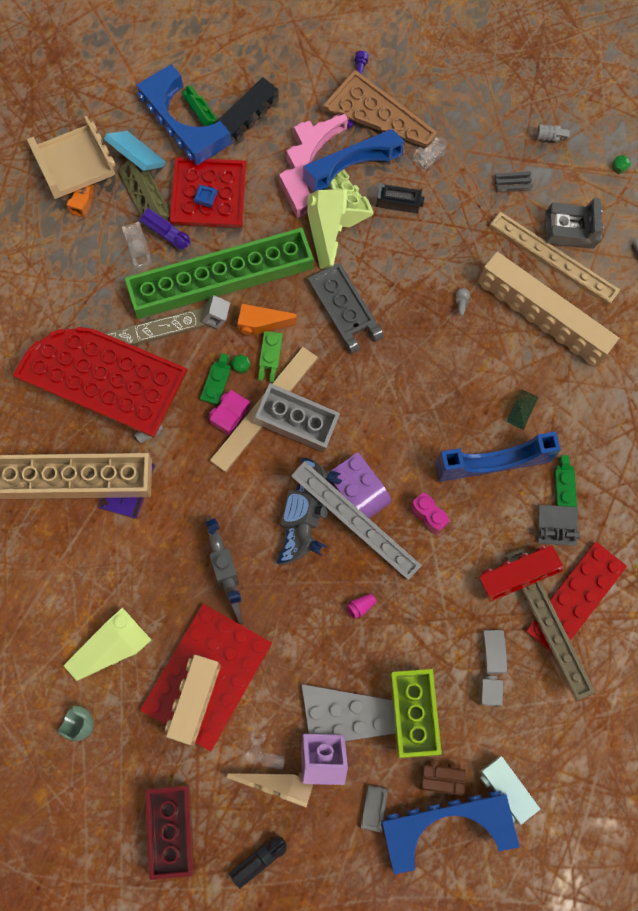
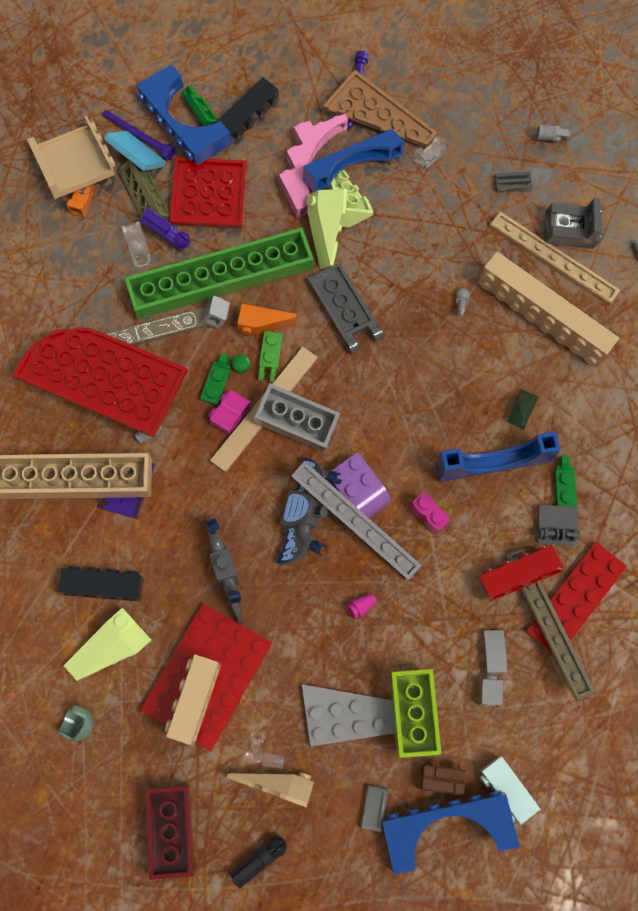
blue tile [194,185,217,208] -> none
lavender brick [301,734,348,785] -> none
black window [376,182,425,214] -> none
green tile [612,155,631,174] -> none
none -> black brick [58,566,144,602]
none -> dark purple piece [103,110,176,160]

